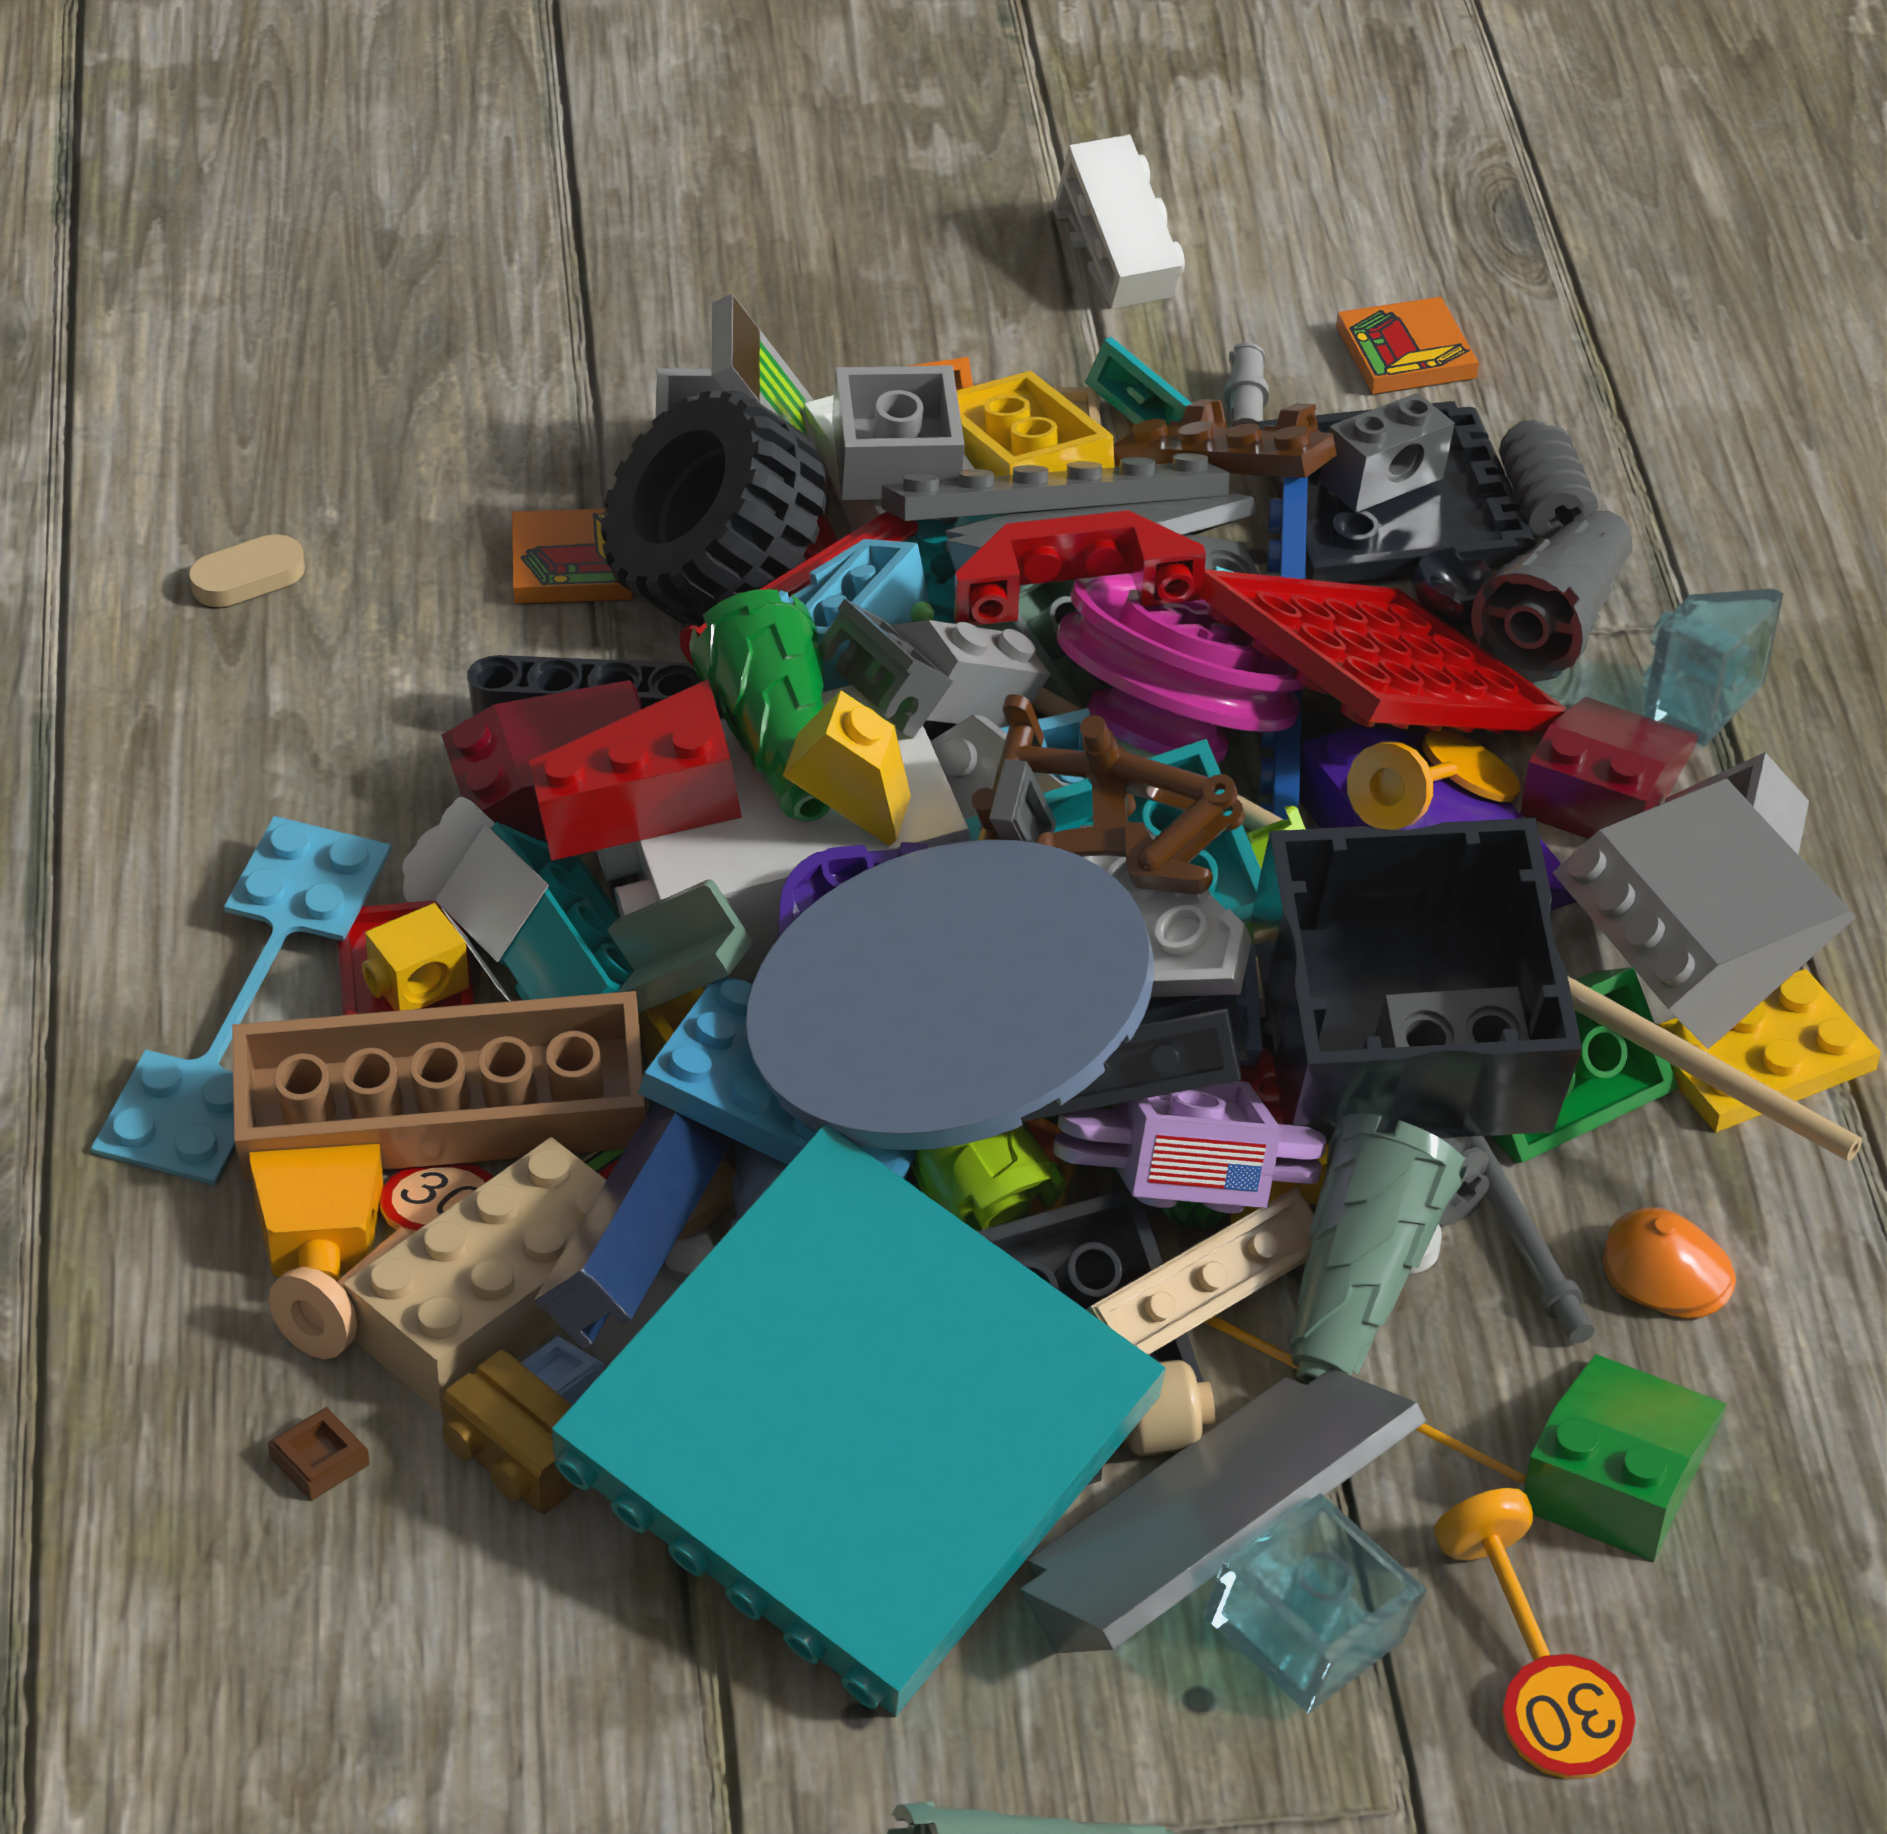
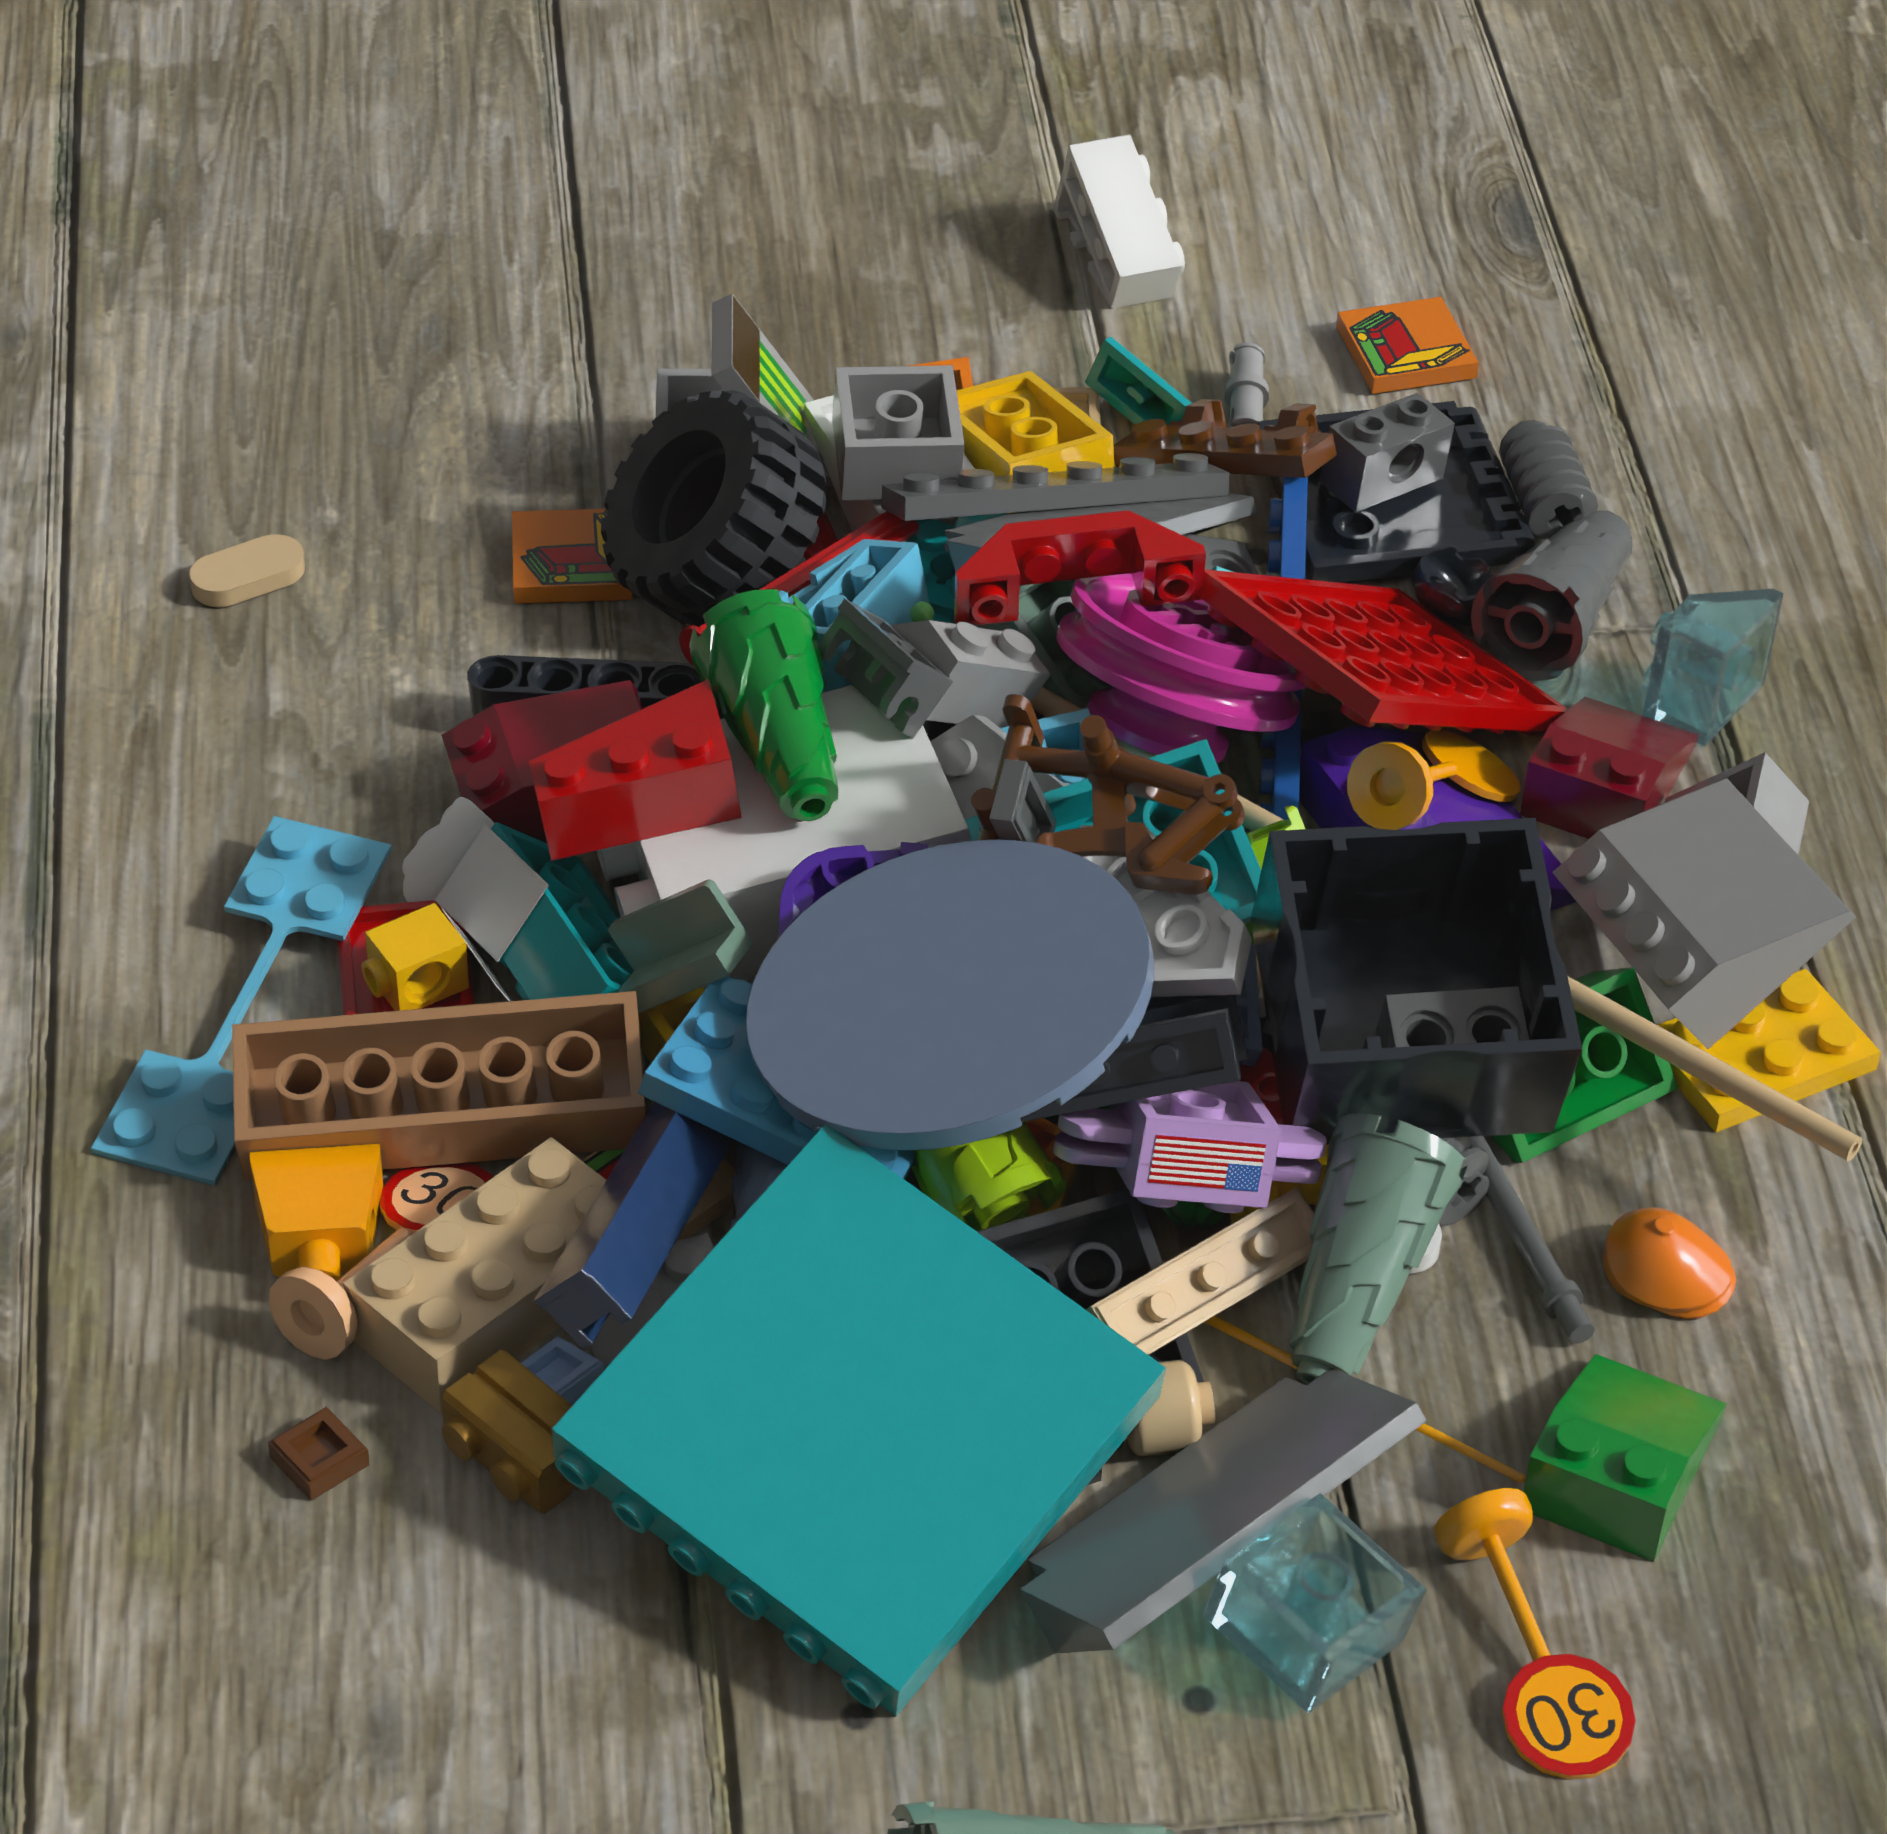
yellow slope [783,691,911,846] -> none

